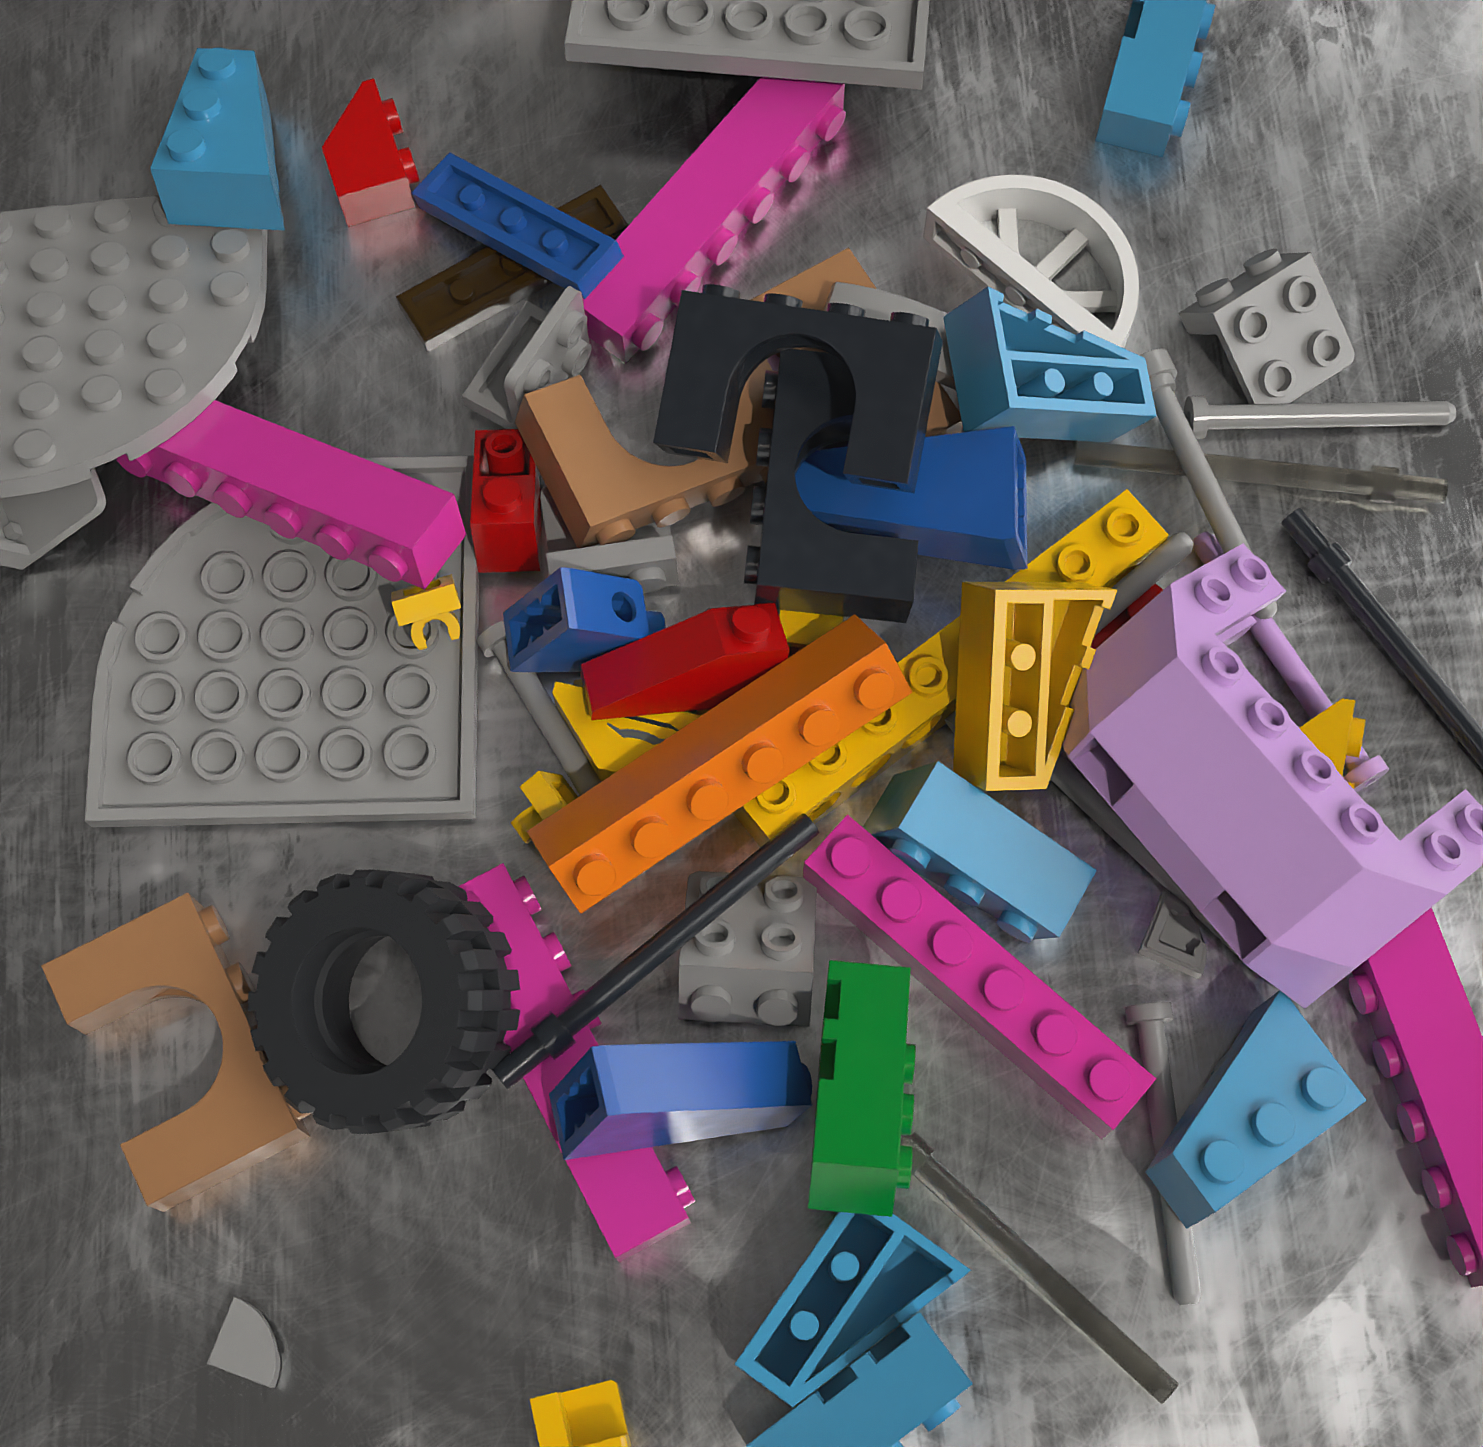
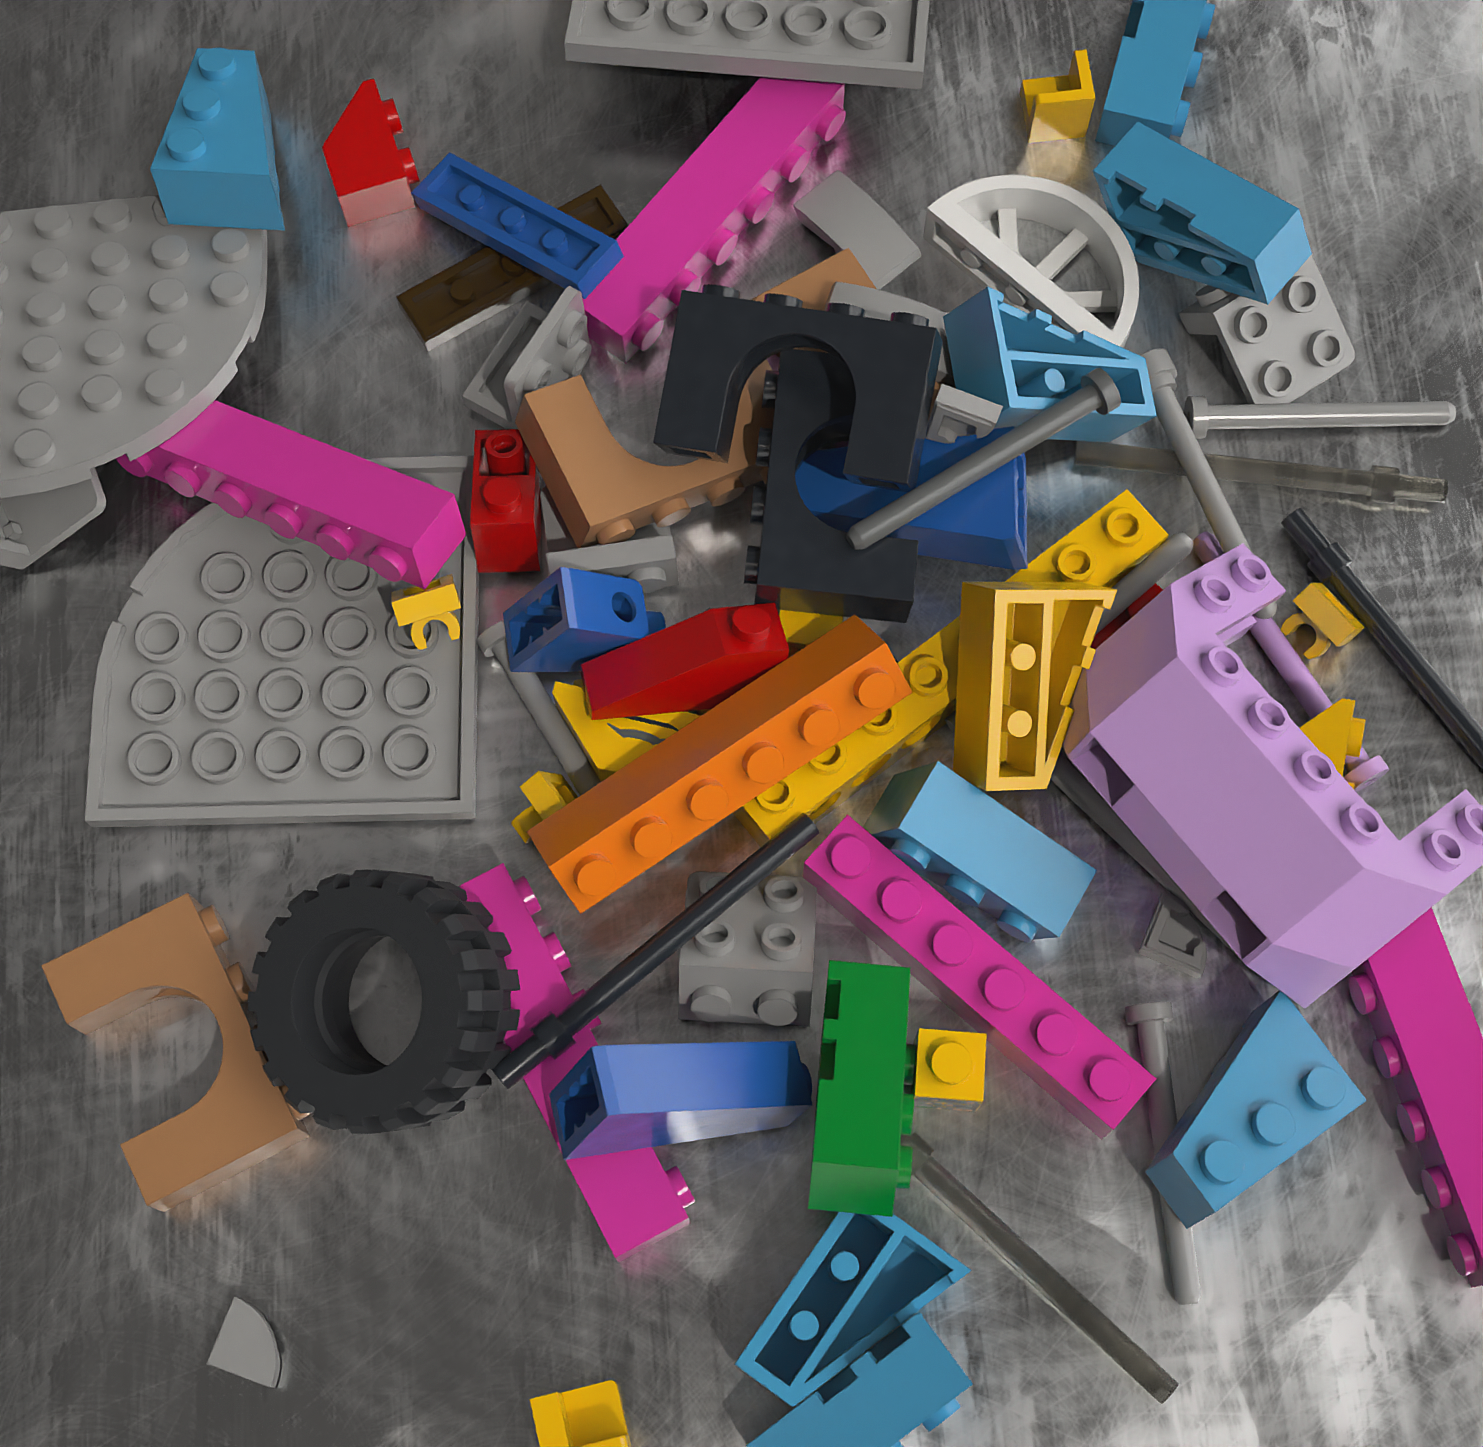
none -> light grey slope [793,170,921,290]
none -> dark grey bar [846,368,1121,550]
none -> yellow brick [910,1028,987,1112]
none -> light grey tile [925,384,1003,443]
none -> yellow panel [1020,49,1095,143]
none -> dark azure wedge [1093,121,1312,304]
none -> yellow tile [1281,583,1365,659]

